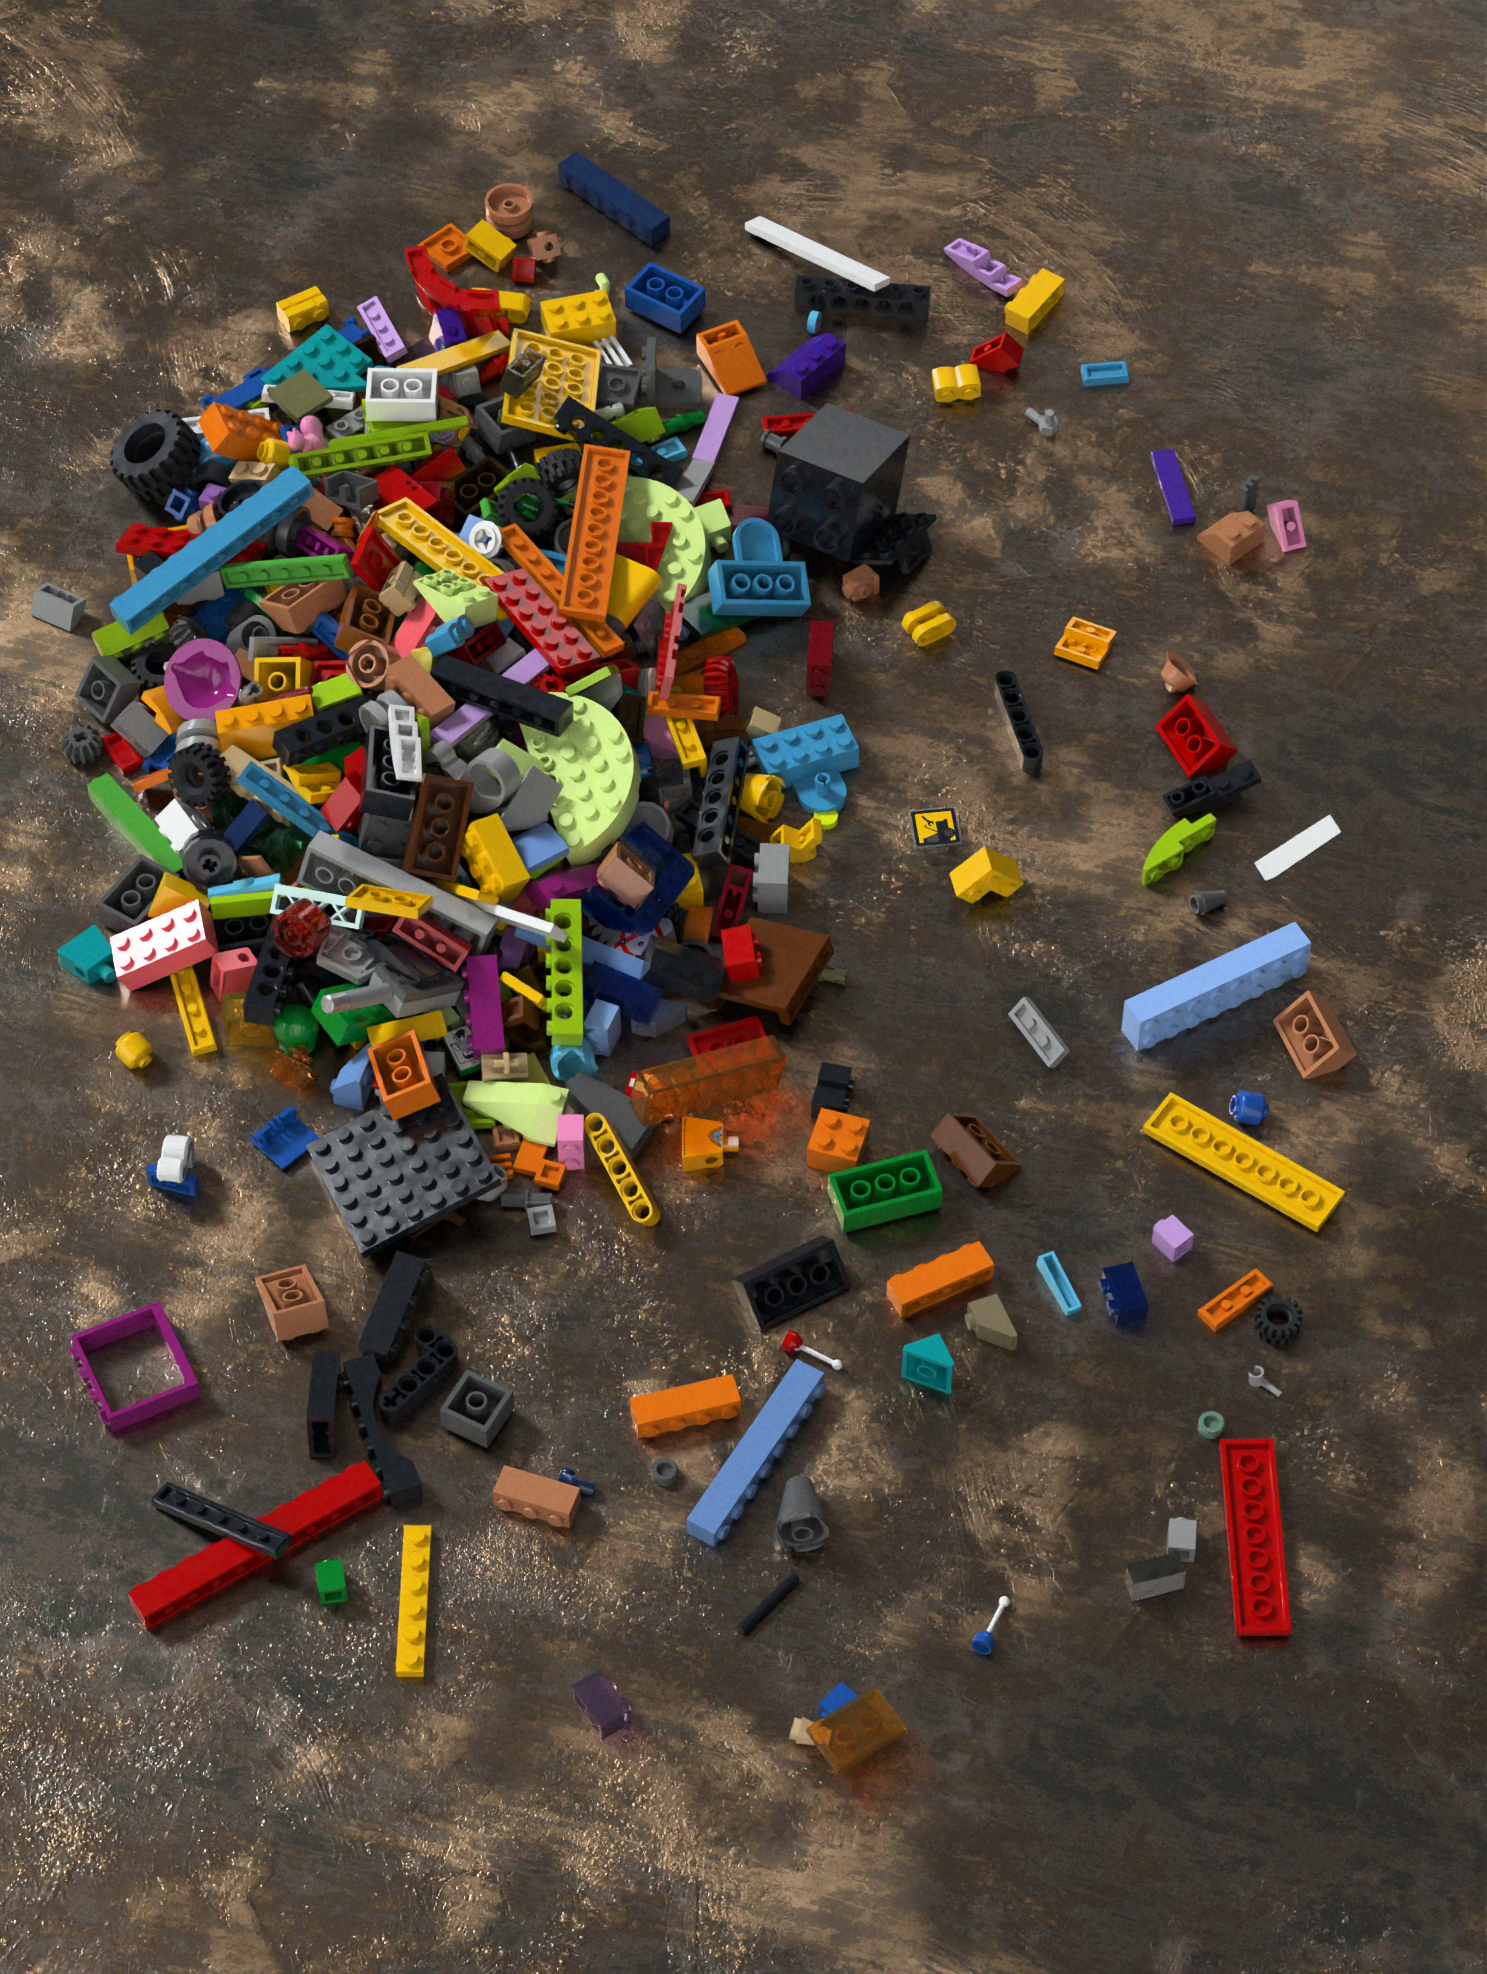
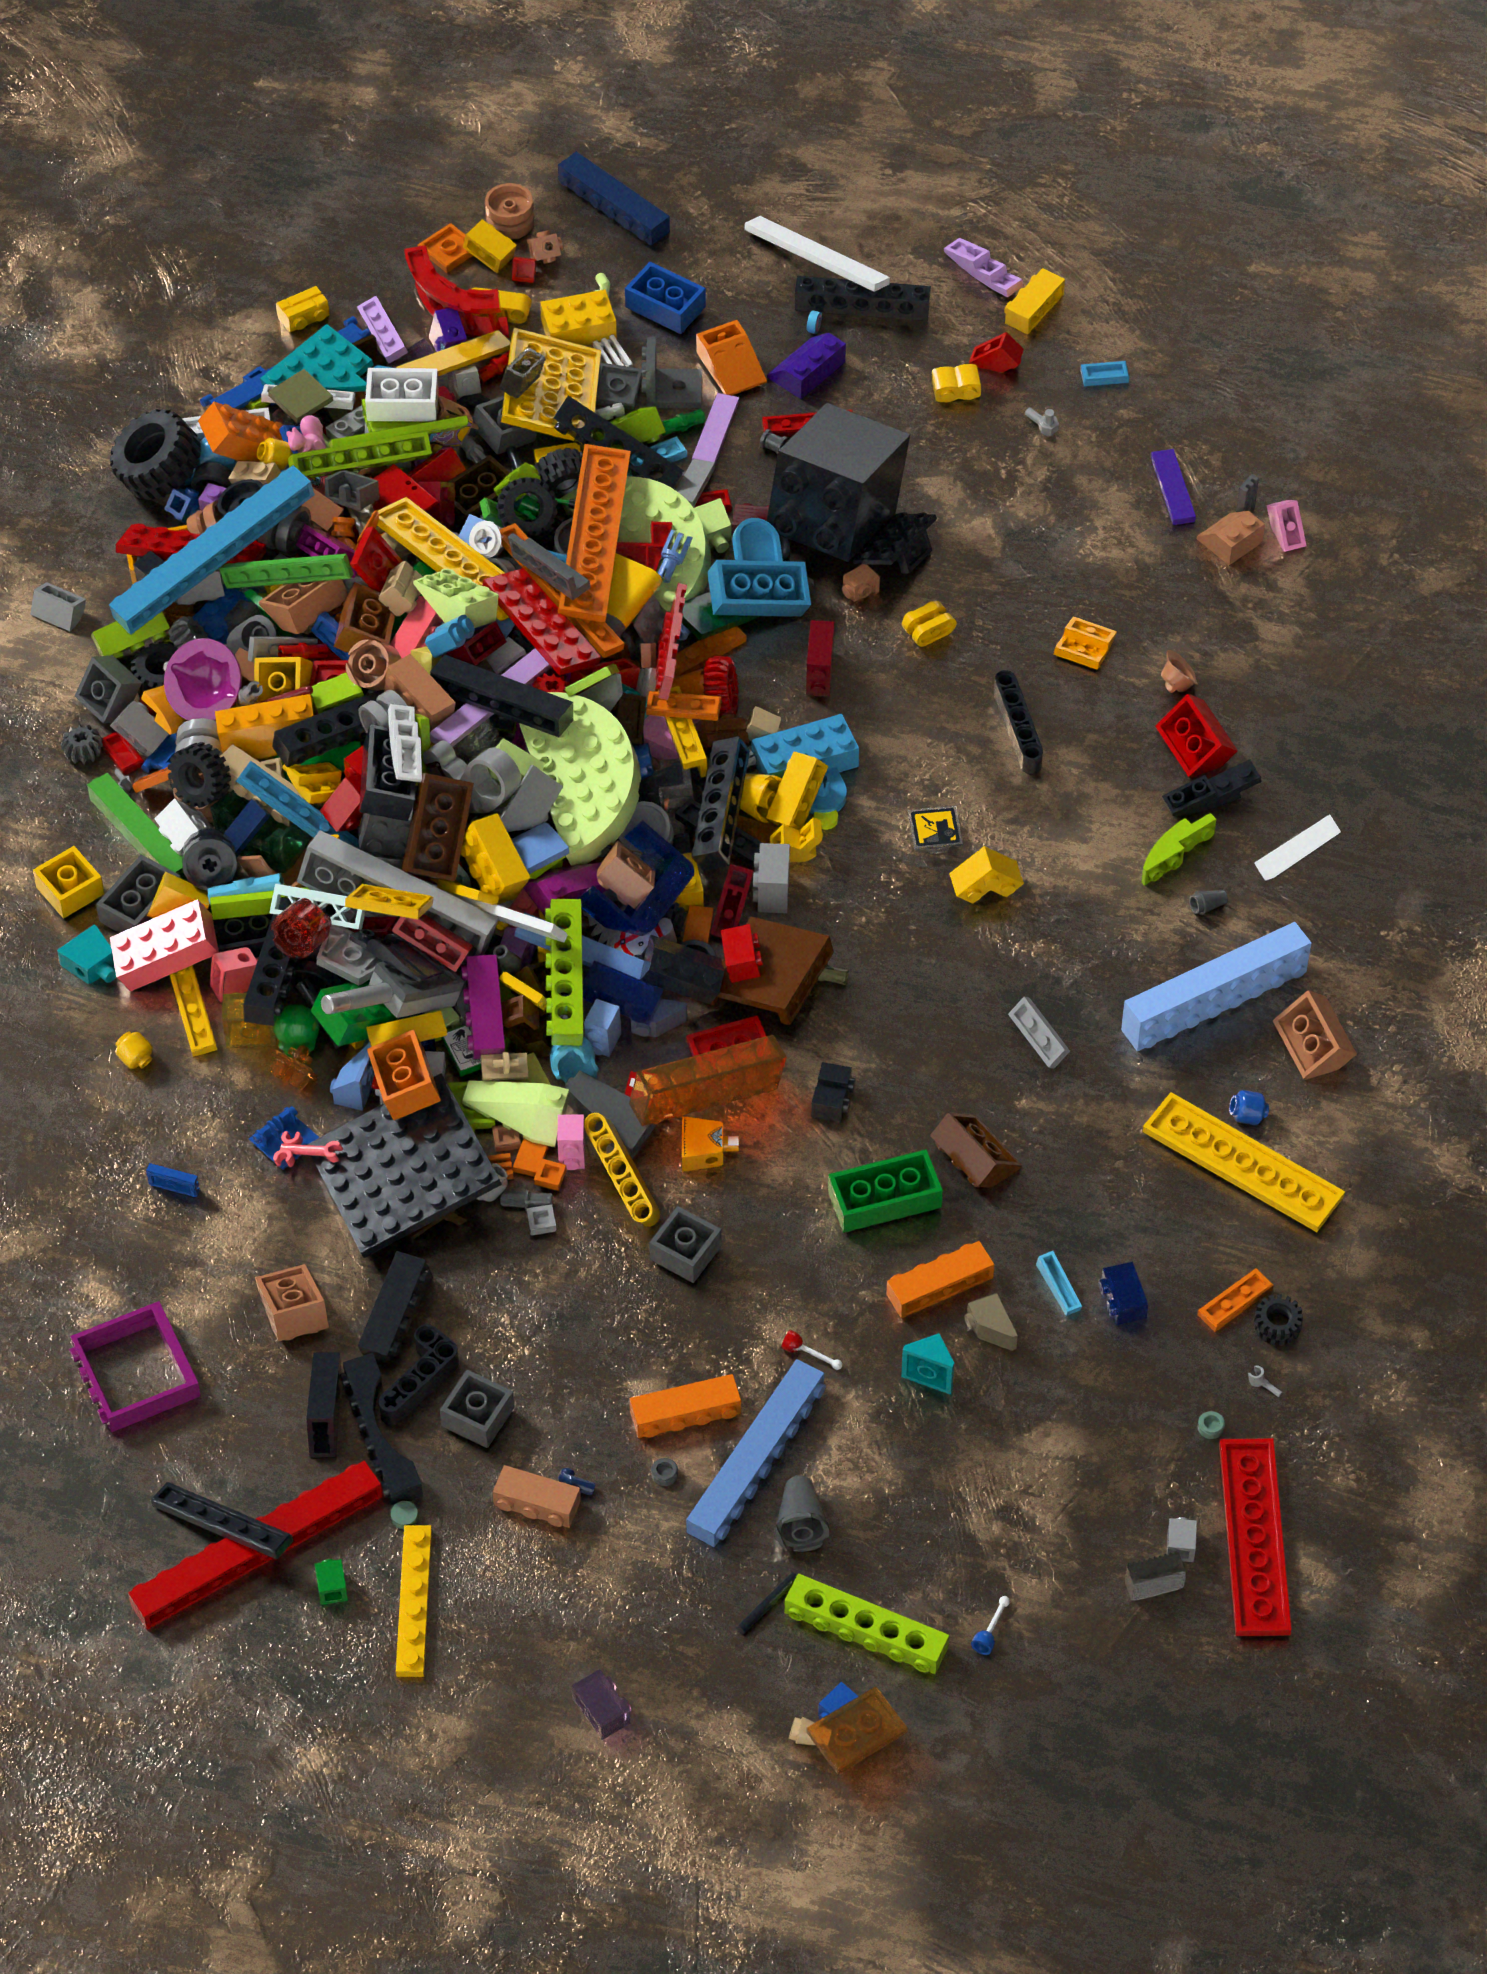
white animal [157,1134,195,1184] -> none
black slope [732,1235,851,1331] -> none
orange brick [807,1108,871,1173] -> none
lavender brick [1152,1214,1194,1262] -> none
none -> yellow brick [33,846,105,919]
none -> light grey hand [115,769,135,795]
none -> coral bar [273,1131,343,1167]
none -> sand green tile [391,1501,418,1529]
none -> dark grey cone [493,945,521,975]
none -> dark grey fence [508,533,591,600]
none -> nougat slope [640,643,656,668]
none -> dark grey brick [649,1206,722,1283]
none -> medium blue arm [658,529,693,583]
none -> yellow brick [766,751,828,830]
none -> lime brick [784,1573,949,1674]

